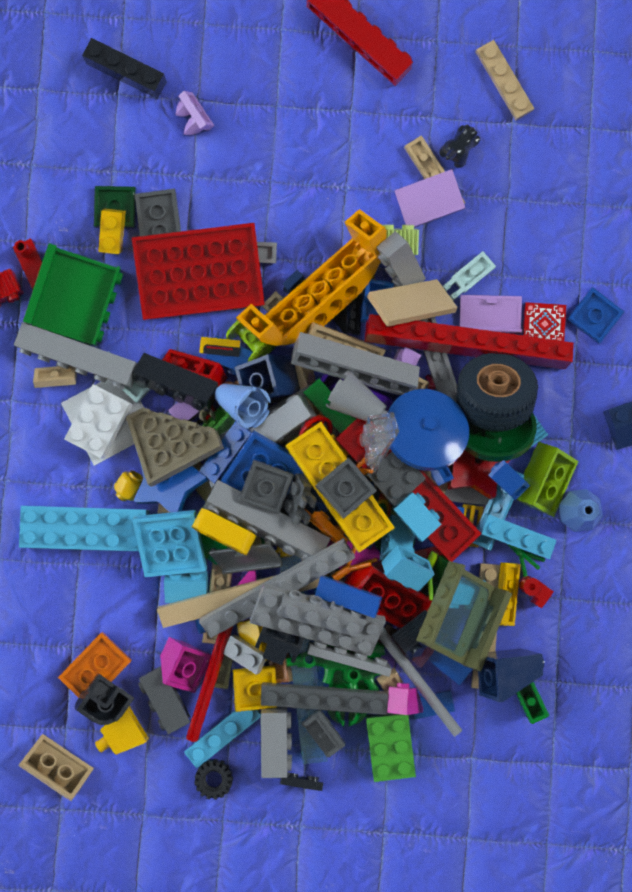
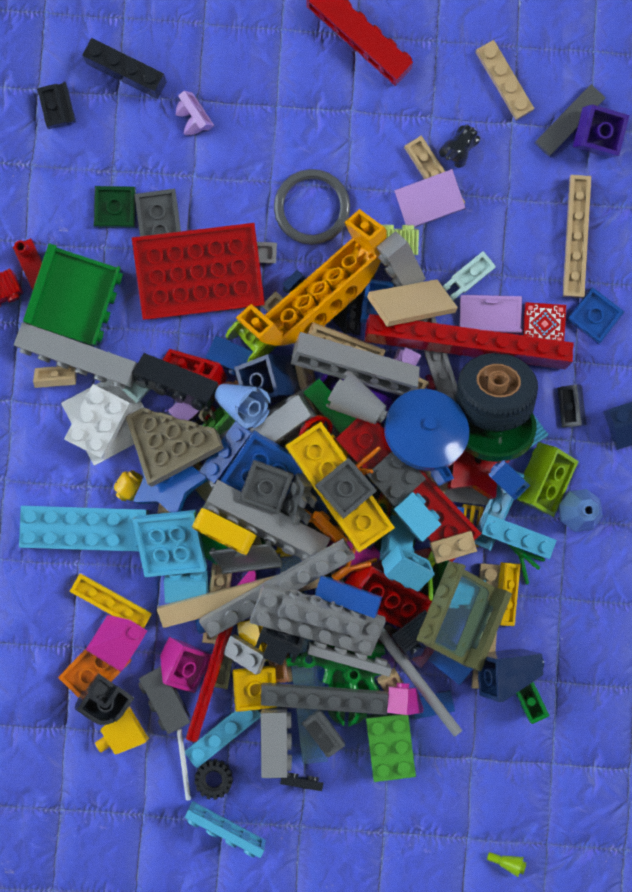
tan slope [19,734,94,801] -> none
yellow brick [98,208,126,254] -> none
sticker [199,337,240,357] -> none
clear slope [359,412,399,473] -> none
red leg [519,576,554,609] -> none
none -> black plate [37,81,76,129]
none -> yellow plate [69,573,153,628]
none -> dark pink slope [86,615,147,672]
none -> white axle [177,729,191,801]
none -> medium azure plate [185,801,266,858]
none -> dark grey wedge [274,169,350,245]
none -> tan plate [430,531,477,563]
none -> lime cone [487,852,527,877]
none -> dark grey tile [535,84,606,157]
none -> black slope [557,384,586,428]
none -> tan plate [563,175,591,298]
none -> dark purple brick [573,104,630,158]

